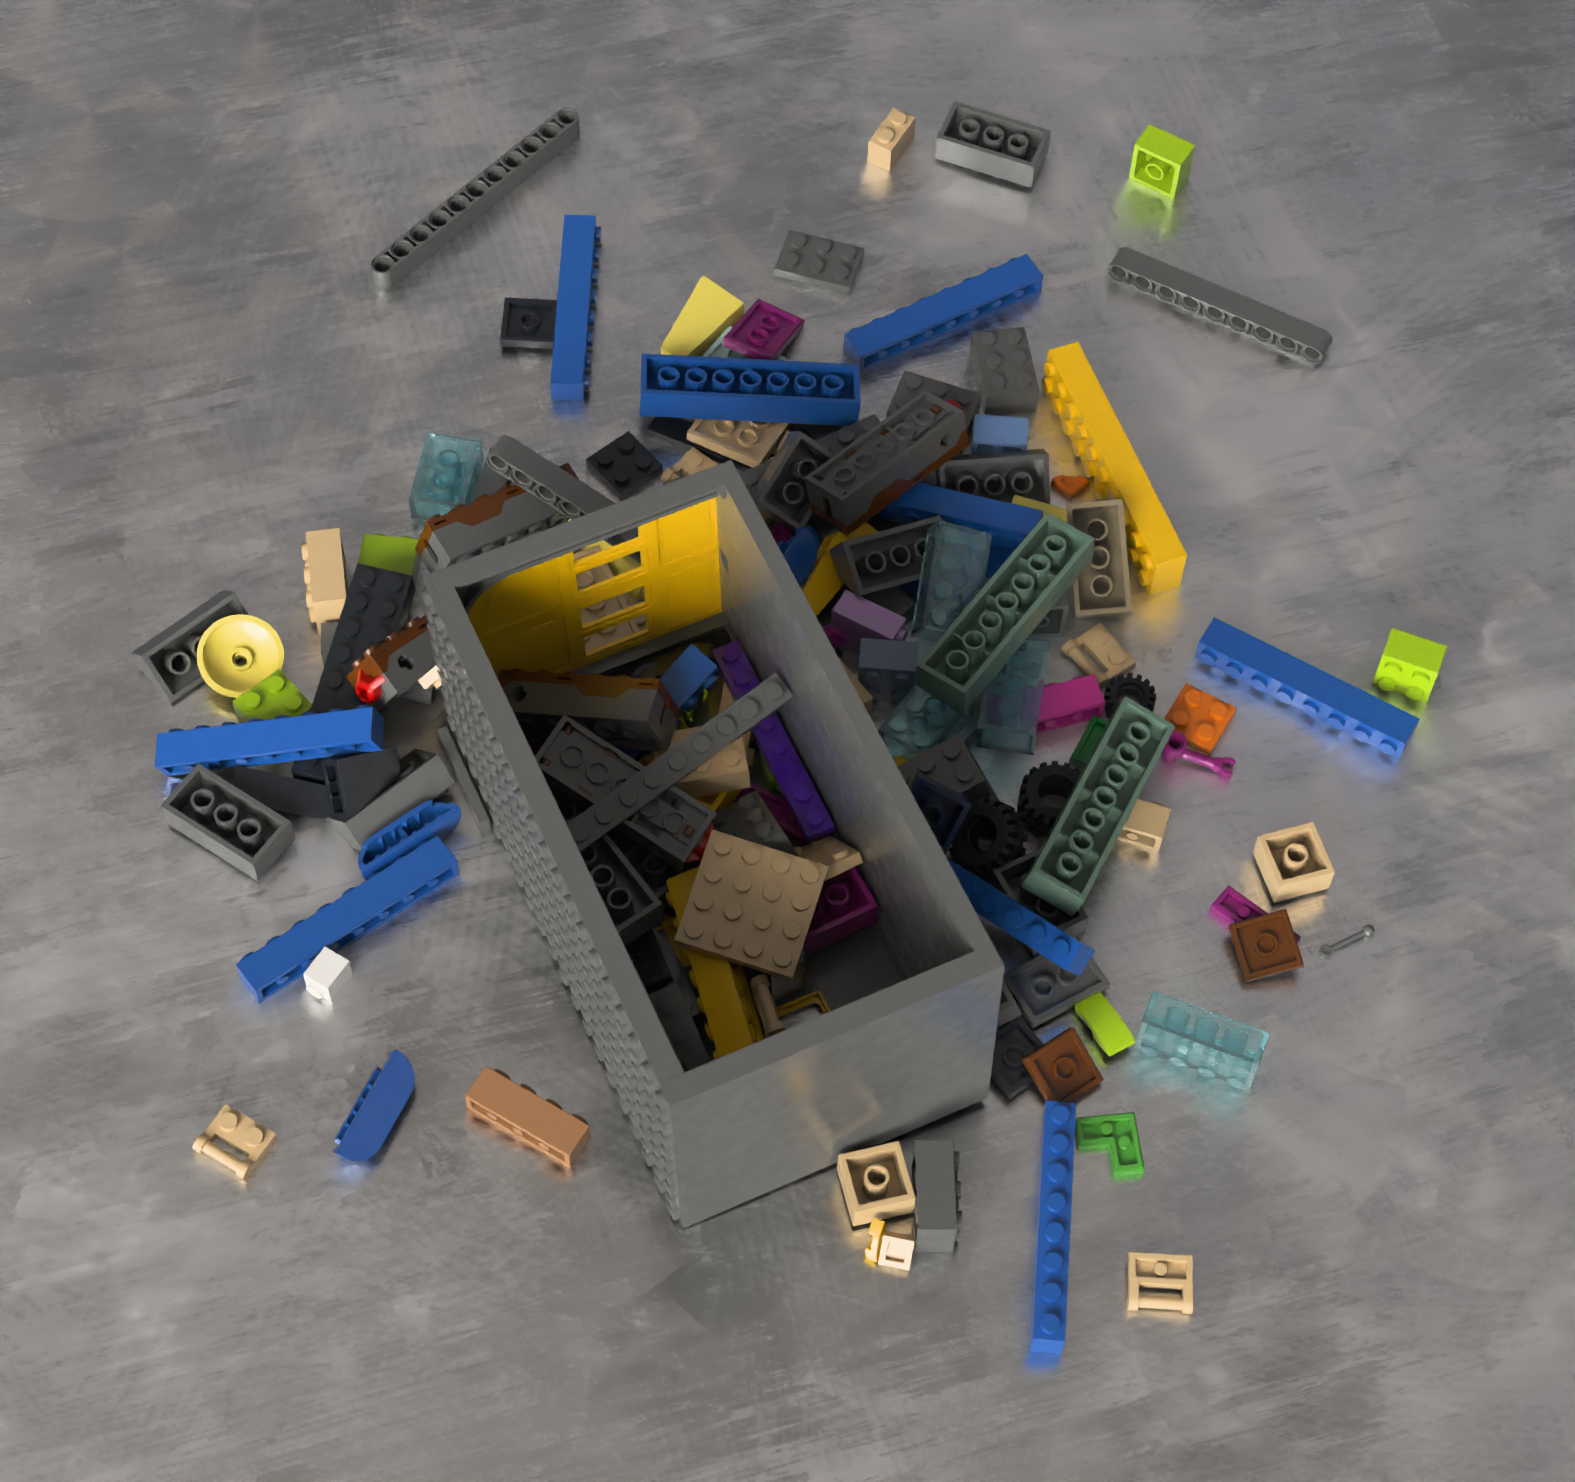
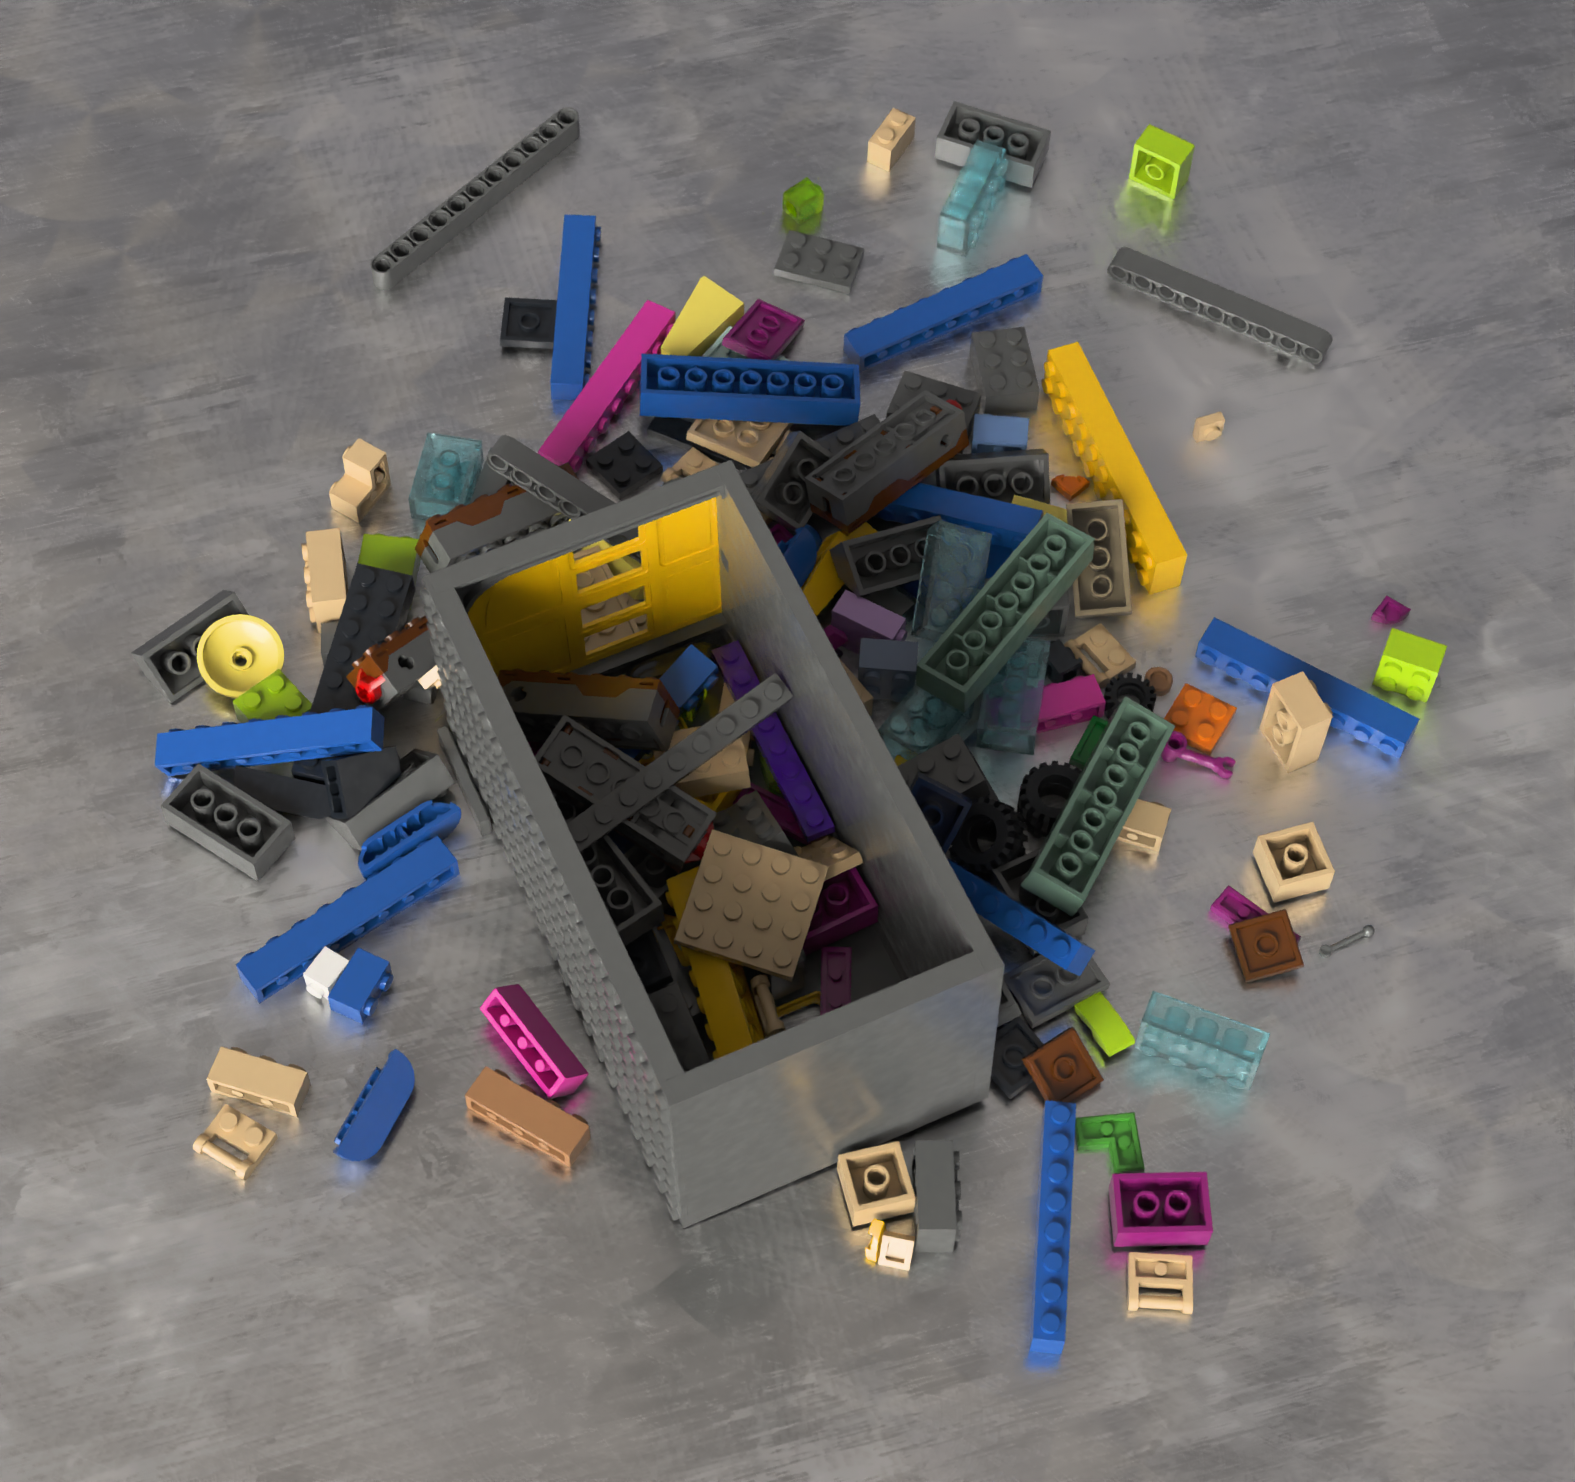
none -> tan brick [207,1046,311,1117]
none -> blue brick [328,948,394,1024]
none -> tan brick [329,438,391,523]
none -> dark pink brick [480,984,589,1099]
none -> dark pink brick [538,300,676,473]
none -> clear neon green brick [783,177,824,225]
none -> magenta tile [820,947,852,1015]
none -> clear light blue brick [937,140,1008,257]
none -> black brick [1038,639,1083,683]
none -> magenta brick [1109,1172,1213,1247]
none -> medium nougat tile [1144,667,1173,696]
none -> tan plate [1192,411,1225,443]
none -> tan brick [1259,671,1332,773]
none -> magenta tile [1371,595,1411,624]

